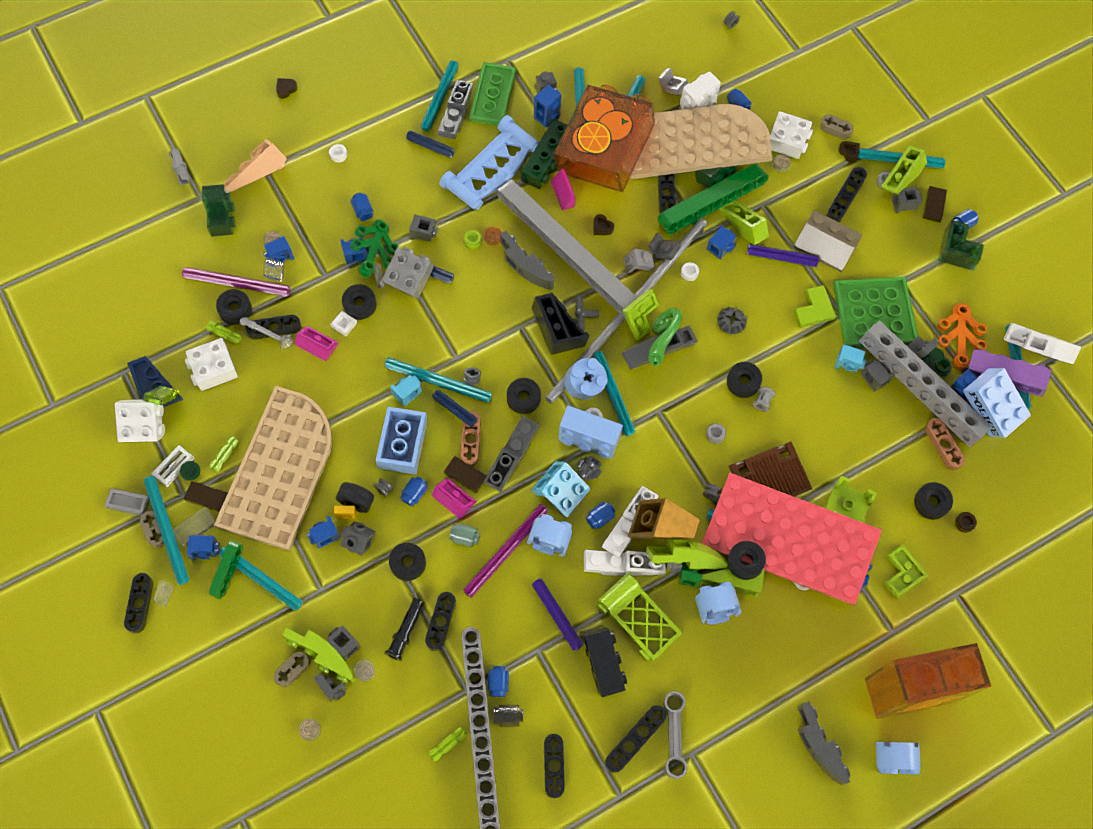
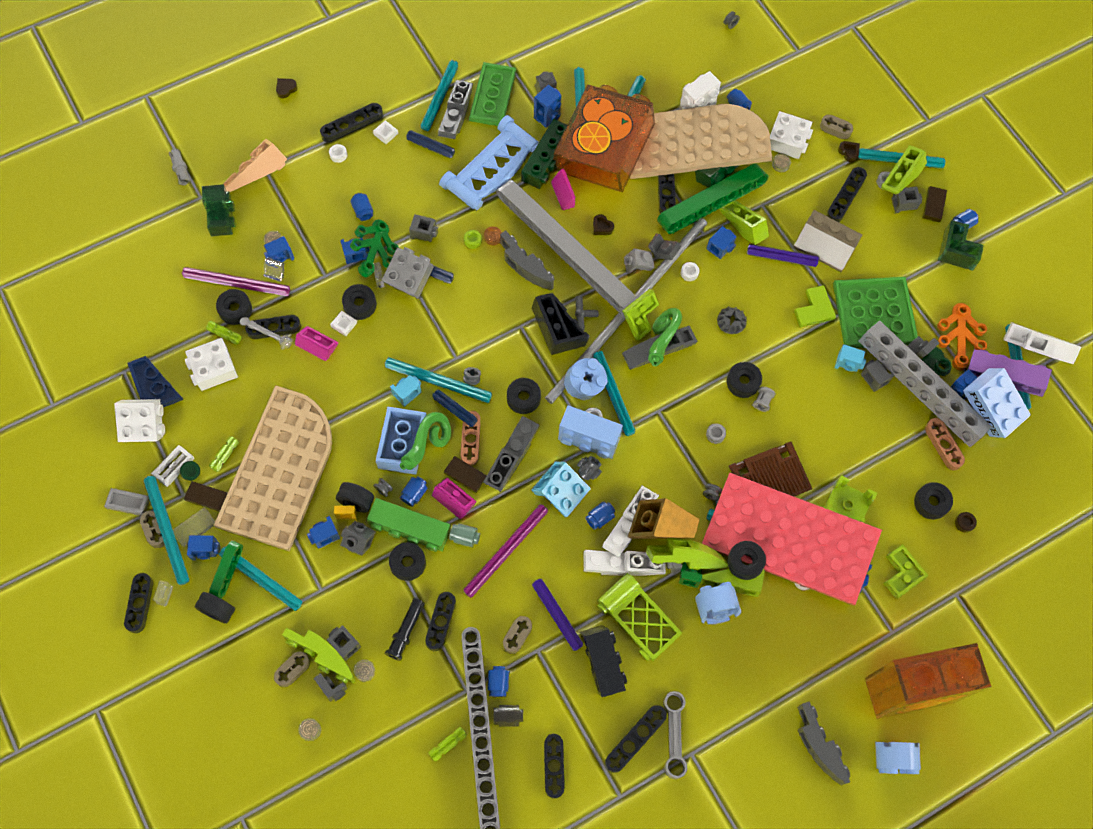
clear neon green tile [143,386,179,405] -> none
light blue brick [527,514,572,556] -> none
light grey bracket [659,68,688,95] -> none
none -> black tyre [194,592,235,624]
none -> black beam [320,103,383,142]
none -> bright green brick [367,498,451,552]
none -> white tile [373,120,398,144]
none -> bright green plant [400,412,451,470]
none -> dark tan beam [503,616,532,654]

